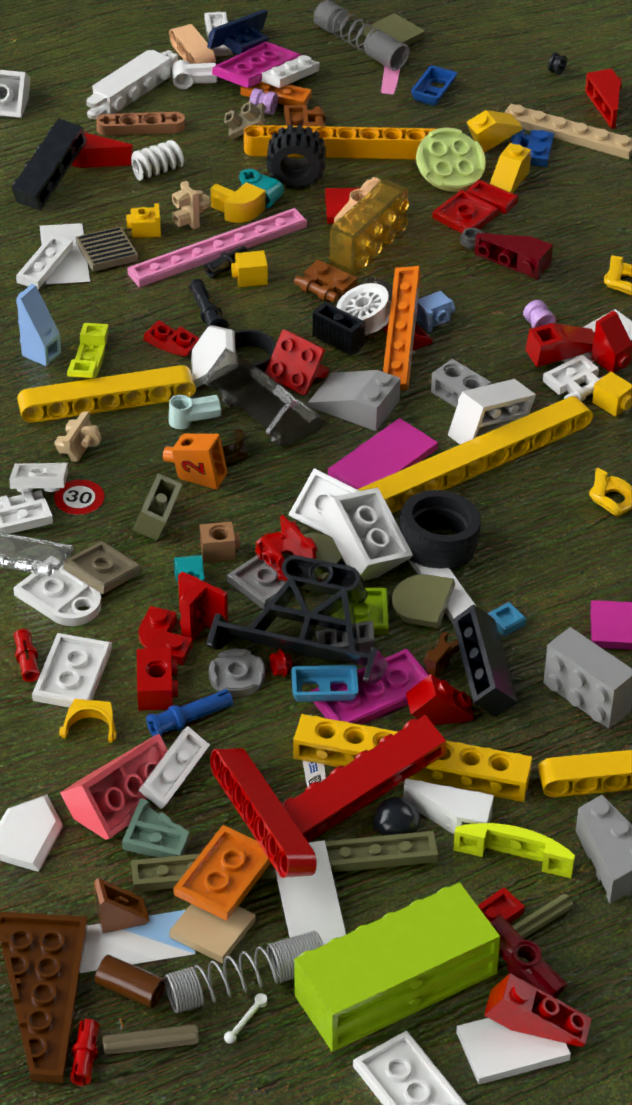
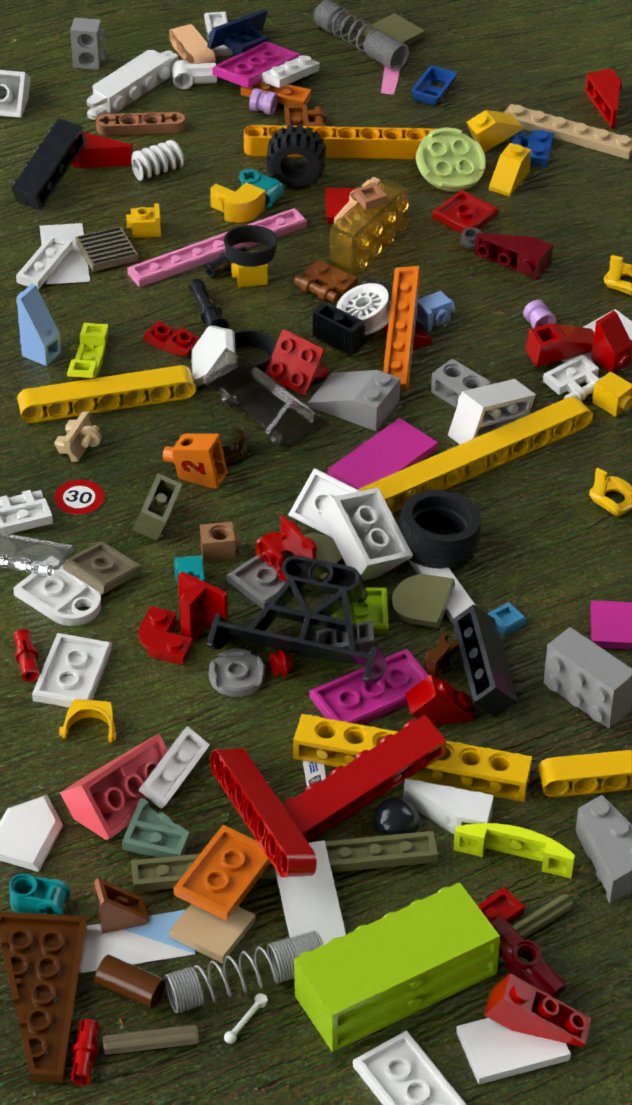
white plate [10,463,68,492] -> none
red brick [137,648,178,711] -> none
blue pin [146,689,233,737] -> none
light aqua piece [168,395,221,429] -> none
tan hips [172,181,210,229] -> none
dark tan hips [224,101,266,139] -> none
dark azure piece [292,665,358,702] -> none
red tile [466,179,518,214] -> none
black bush [548,52,567,75] -> none
none -> teal piece [9,874,71,915]
none -> light grey brick [70,18,106,70]
none -> black tyre [224,225,278,267]
none -> nougat plate [354,183,387,210]

